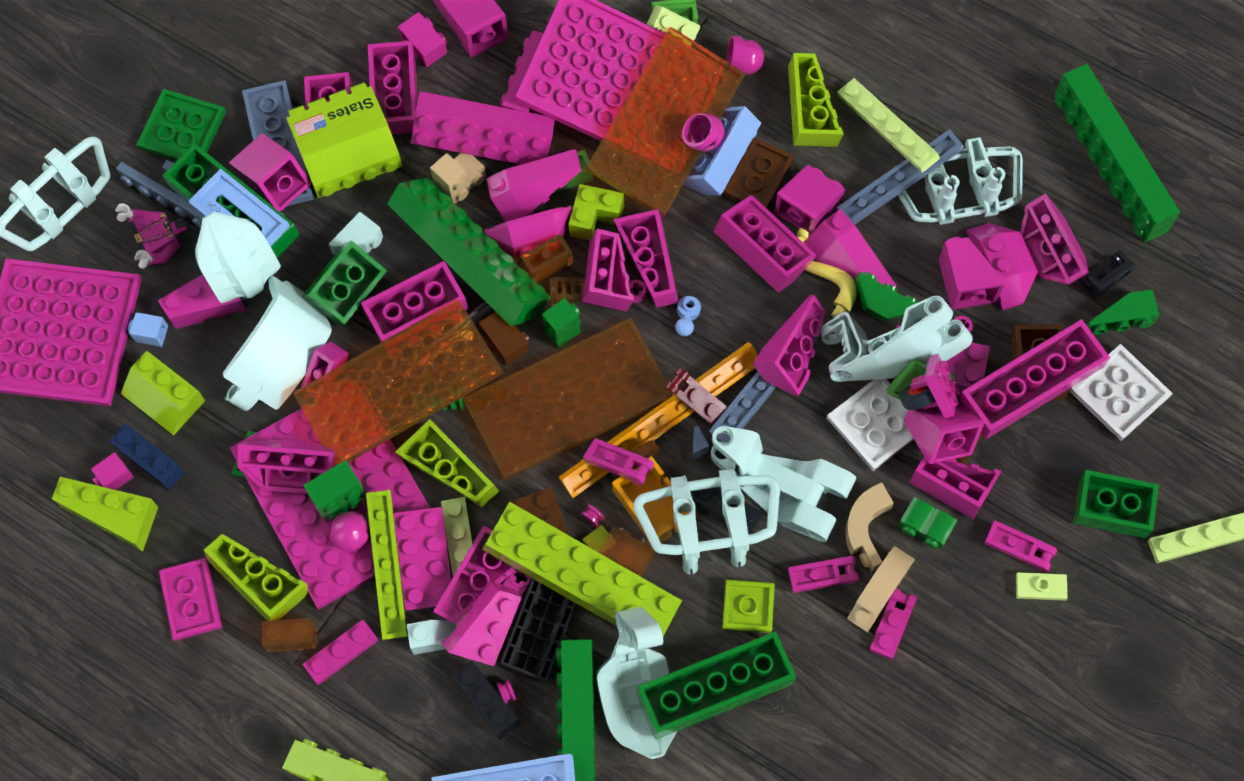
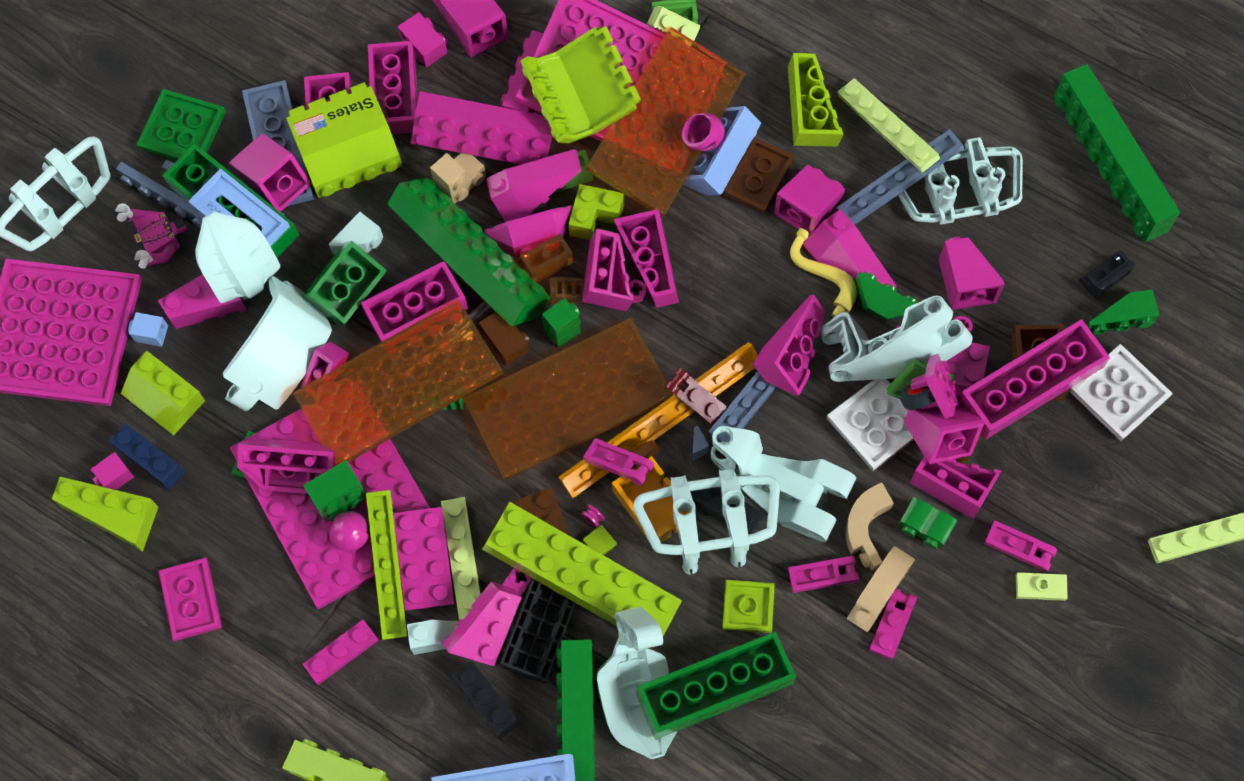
lime wedge [204,534,309,626] -> none
clear orange brick [262,617,317,652] -> none
lime wedge [395,419,499,507] -> none
dark pink wedge [433,526,515,624] -> none
dark pink bush [497,679,517,704] -> none
clear orange brick [599,527,655,578] -> none
light blue plate [675,296,701,336] -> none
dark pink slope [714,195,817,293] -> none
dark pink helmet [726,36,764,76] -> none
dark pink wedge [966,223,1038,311] -> none
dark pink wedge [1020,194,1089,285] -> none
green brick [1073,470,1159,539] -> none
none -> lime hinge [520,26,641,143]

